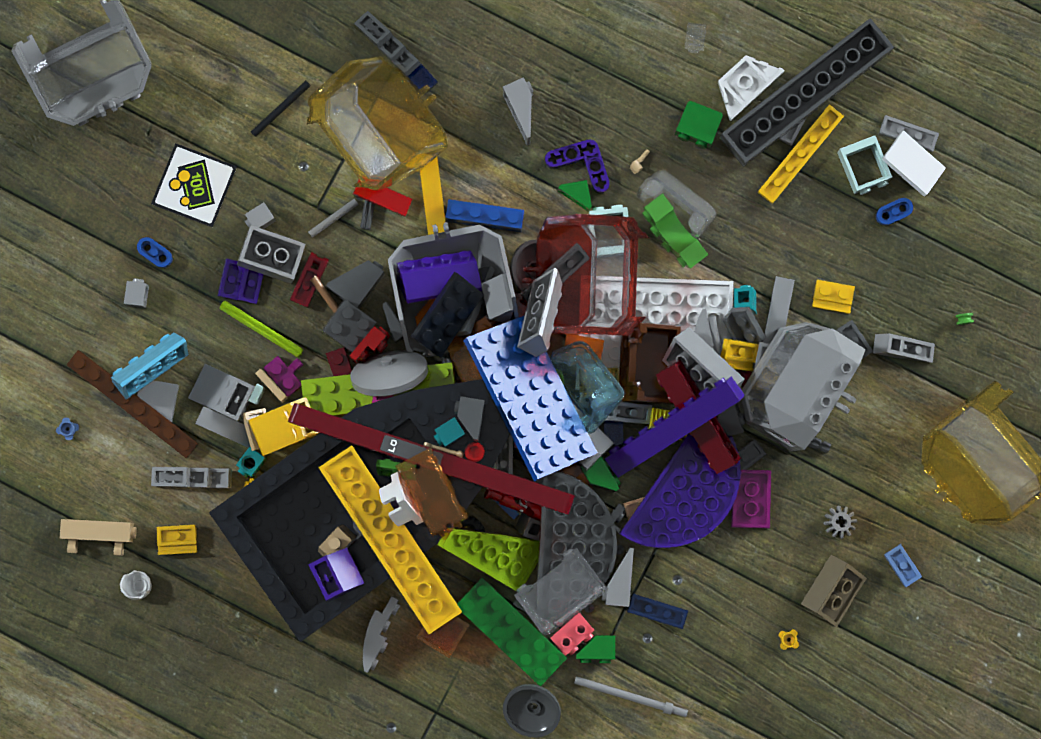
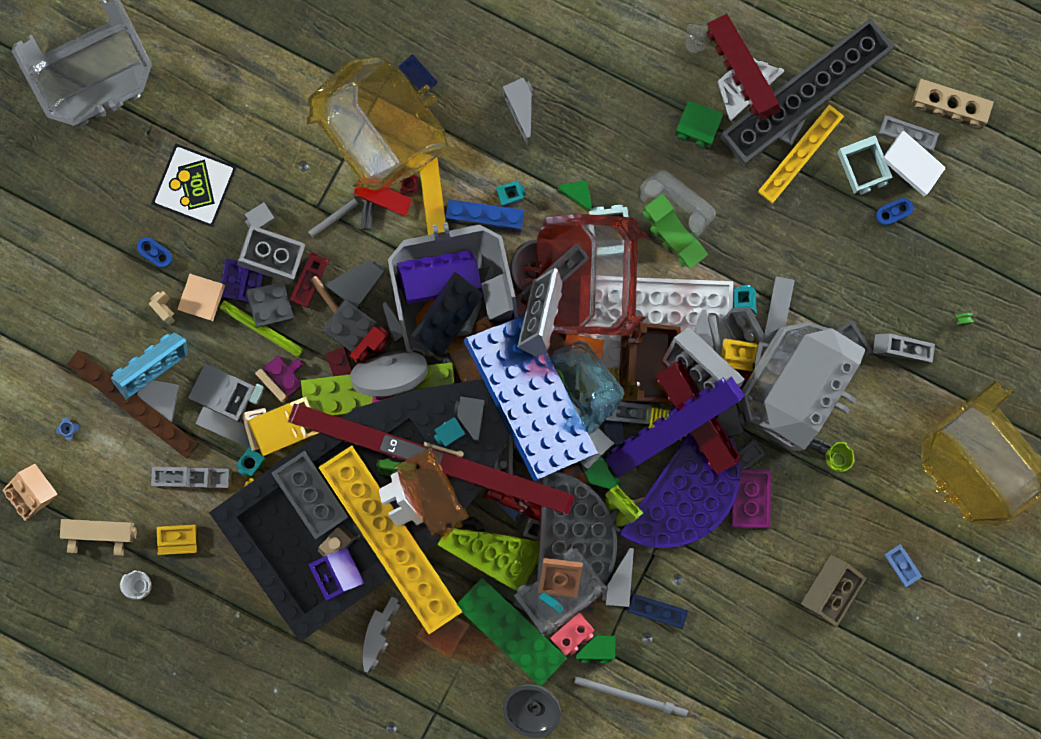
light grey brick [124,279,149,308] -> none
black bar [250,80,311,137] -> none
dark grey slope [354,11,421,77] -> none
red tile [465,442,485,462] -> none
dark purple beam [545,139,610,194] -> none
tan hand [630,149,650,174] -> none
yellow plate [778,629,799,650] -> none
yellow plate [812,280,855,314] -> none
light grey gear [823,506,857,539] -> none
none -> light nougat slope [2,464,58,521]
none -> tan bracket [149,291,175,326]
none -> light nougat tile [177,274,225,321]
none -> dark grey plate [246,282,294,328]
none -> dark grey plate [272,451,349,539]
none -> dark red plate [400,175,419,195]
none -> teal brick [496,180,526,207]
none -> nougat plate [539,558,583,598]
none -> teal tile [539,592,563,614]
none -> lime tile [604,485,643,526]
none -> dark red brick [706,14,780,122]
none -> lime hair [825,442,854,473]
none -> tan brick [911,79,994,128]

